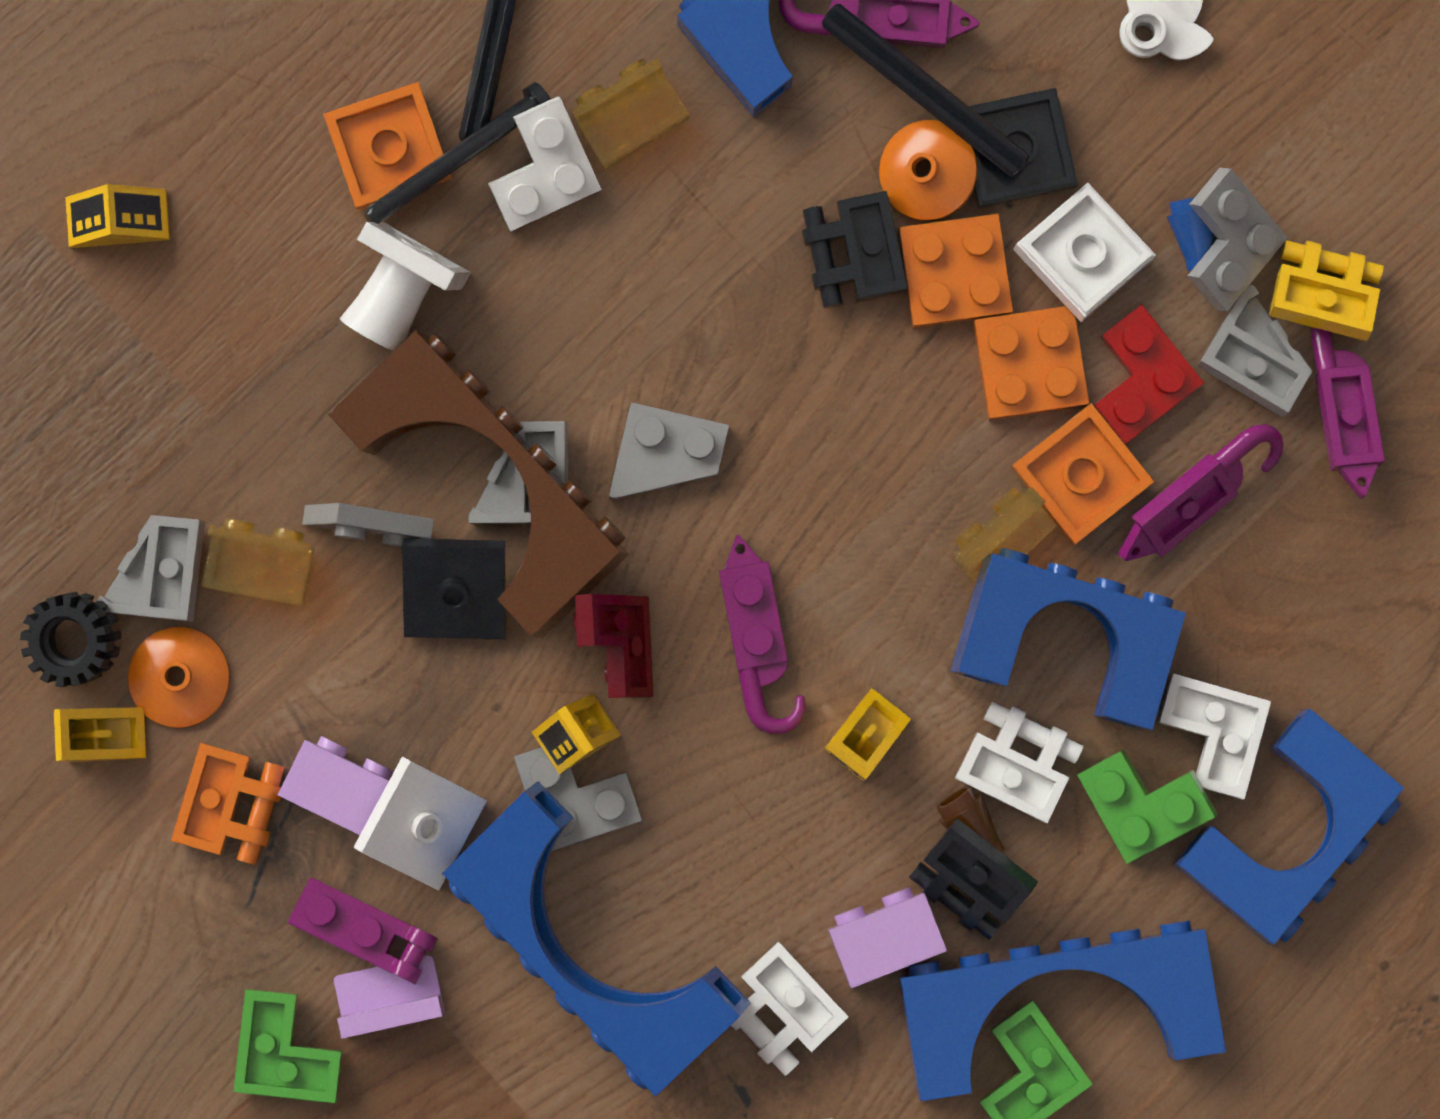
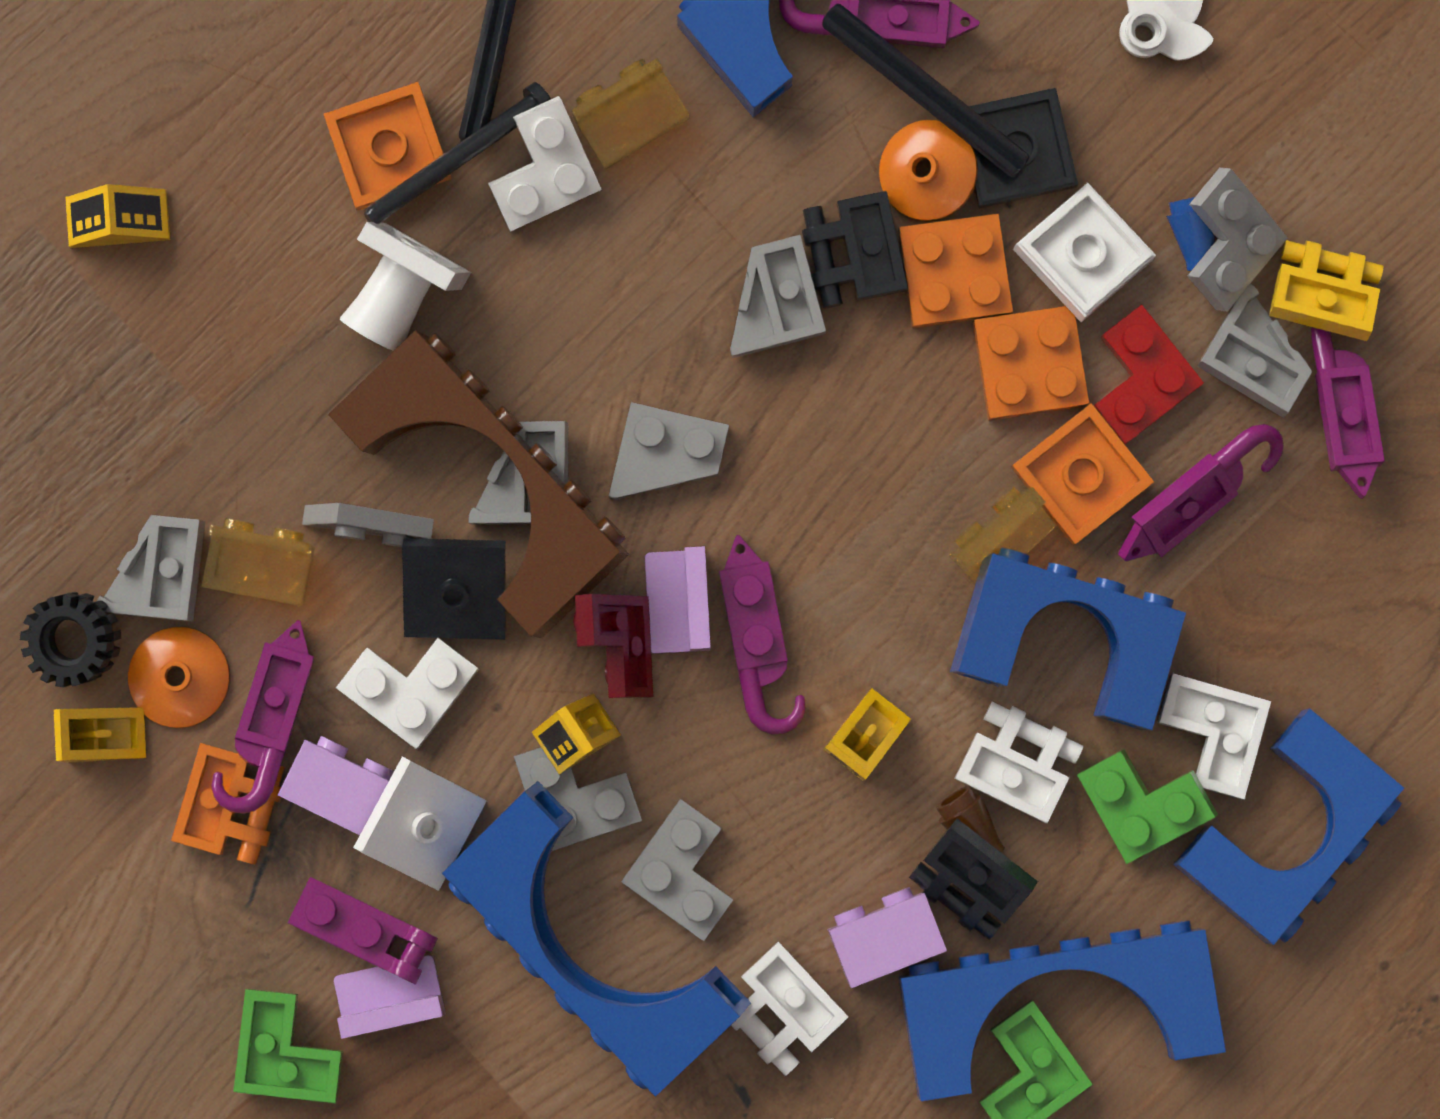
none -> magenta plate [211,620,314,814]
none -> white plate [336,638,479,750]
none -> light grey plate [621,799,733,941]
none -> lavender panel [645,546,710,654]
none -> light grey wing [730,235,826,358]

